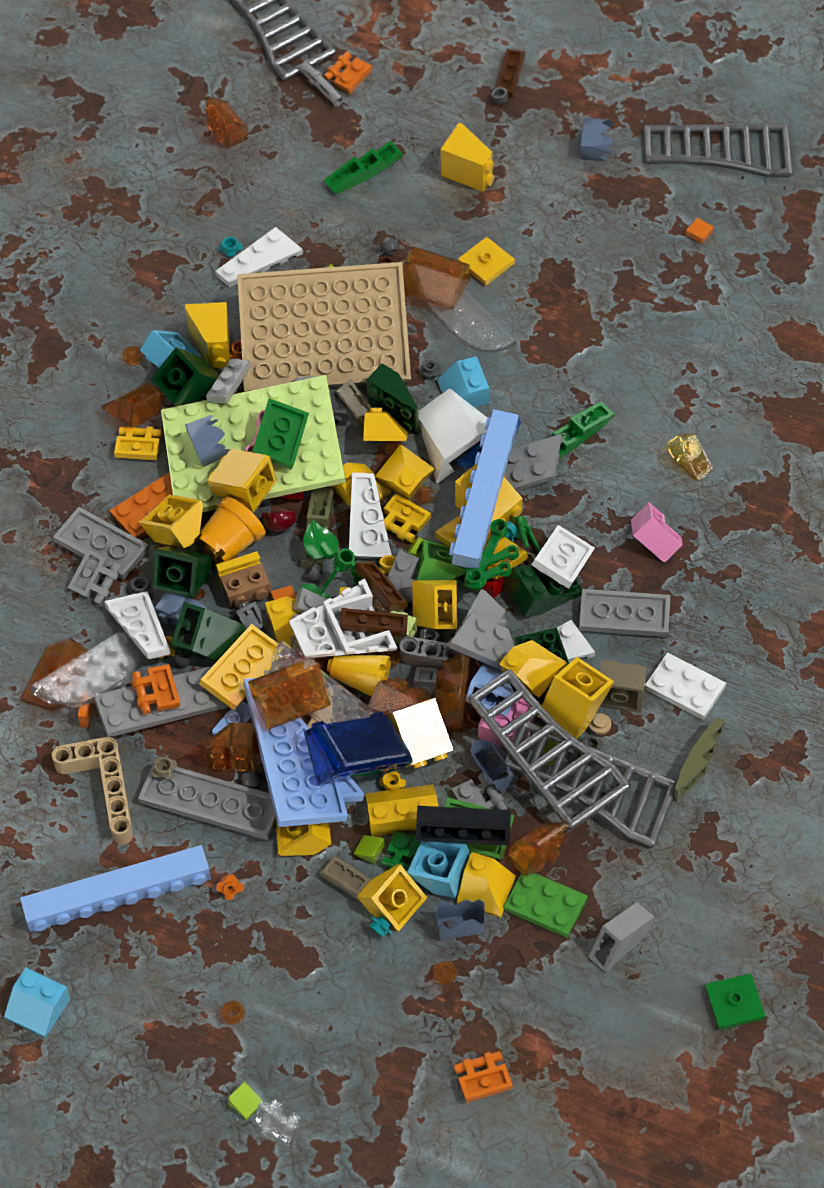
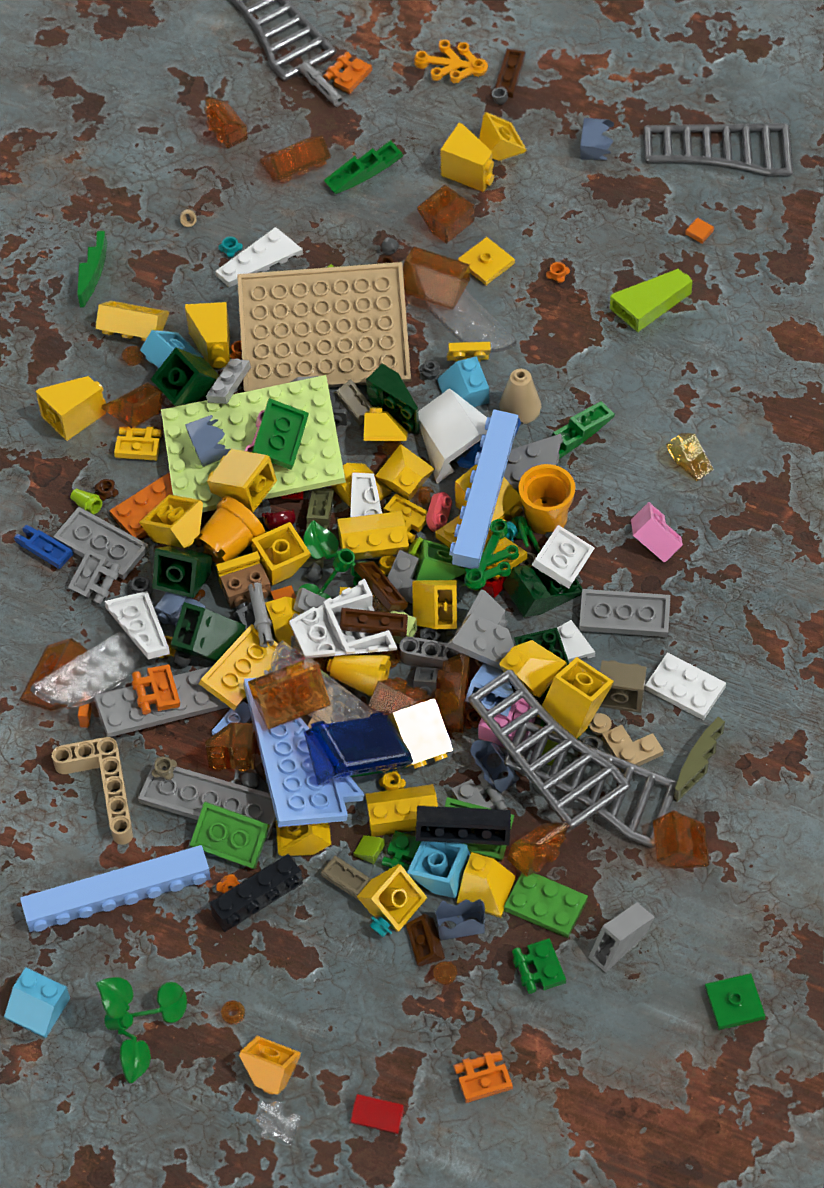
lime slope [228,1082,263,1120] -> none
none -> blue hinge [14,525,73,569]
none -> yellow slope [36,376,106,441]
none -> lime cone [71,489,102,514]
none -> green slope [77,231,107,308]
none -> reddish brown plate [94,479,119,501]
none -> yellow slope [96,301,169,342]
none -> green plant [96,977,187,1083]
none -> tan hinge [180,209,196,227]
none -> bright green plate [189,802,270,869]
none -> black brick [210,854,303,932]
none -> light orange slope [239,1036,301,1095]
none -> light grey pin [248,583,274,647]
none -> yellow slope [252,522,311,586]
none -> clear orange slope [260,136,332,183]
none -> yellow slope [337,511,409,560]
none -> red slope [351,1094,404,1134]
none -> reddish brown slope [406,914,445,966]
none -> light orange plant [414,39,488,83]
none -> clear orange slope [417,185,474,244]
none -> coral plate [426,492,452,532]
none -> yellow plate [447,342,491,362]
none -> yellow slope [479,112,527,161]
none -> tan cone [499,369,541,424]
none -> green plate [512,938,566,994]
none -> light orange piece [518,464,575,534]
none -> orange plate [546,262,570,283]
none -> tan plate [602,725,664,773]
none -> lime slope [610,269,693,332]
none -> clear orange slope [653,810,709,869]

